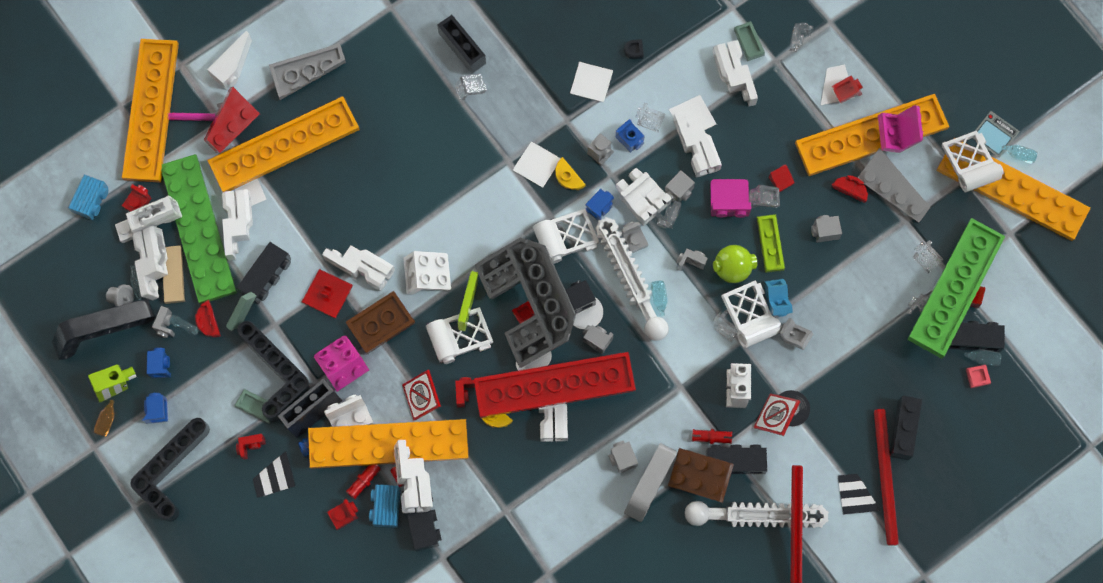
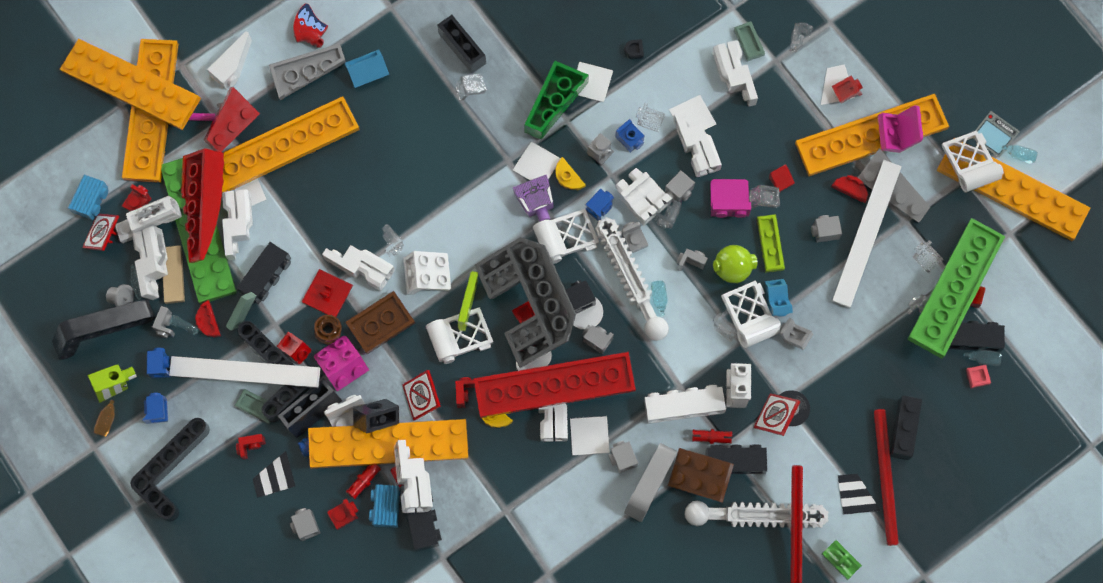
none -> light orange plate [60,38,201,130]
none -> piece [82,214,119,251]
none -> white tile [169,356,320,387]
none -> red wedge [181,148,224,263]
none -> red bracket [276,331,312,364]
none -> light grey brick [290,508,321,541]
none -> red arm [293,3,328,48]
none -> reddish brown wheel [314,315,342,345]
none -> dark azure brick [345,50,389,88]
none -> black brick [353,399,399,433]
none -> clear bracket [382,224,404,257]
none -> medium lavender torso [513,175,553,222]
none -> green wedge [524,61,589,140]
none -> white sticker [570,416,610,455]
none -> white brick [644,385,726,424]
none -> bright green hips [822,540,862,580]
none -> white tile [832,160,902,308]

